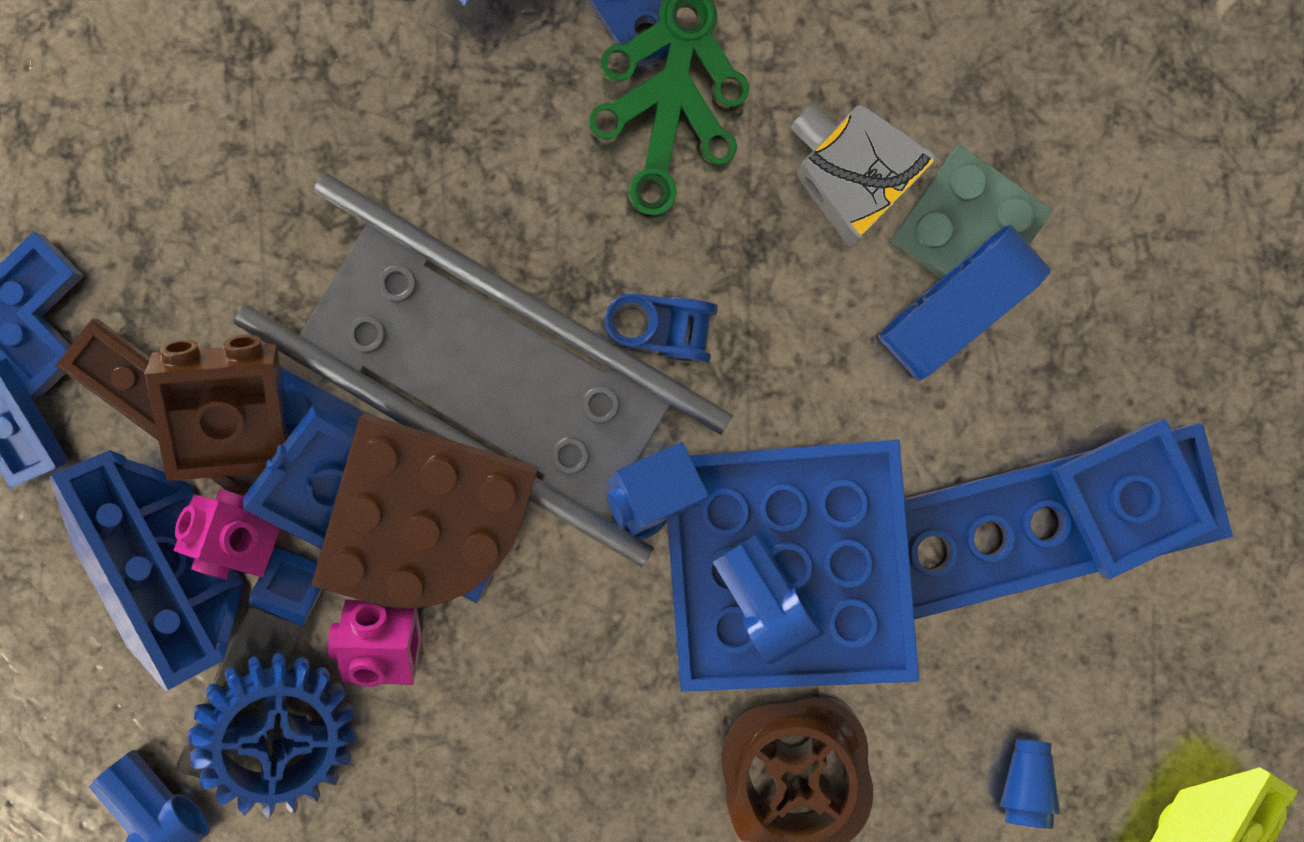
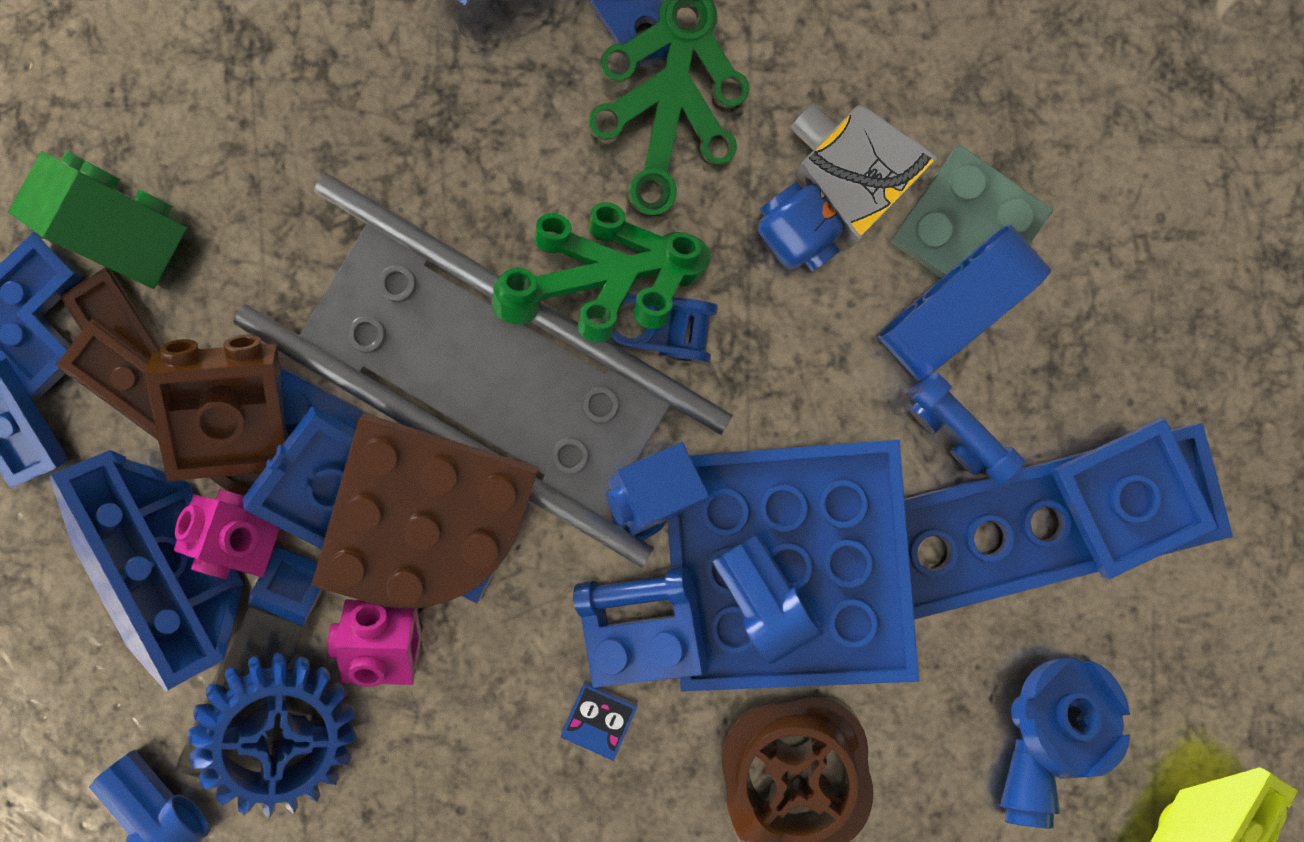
none -> green brick [8,150,187,289]
none -> reddish brown tile [60,267,165,357]
none -> green plant [492,202,711,342]
none -> tile [560,680,637,761]
none -> blue plate [573,567,709,688]
none -> blue head [758,181,845,272]
none -> blue plate [904,373,1026,485]
none -> blue plate [1011,658,1130,779]

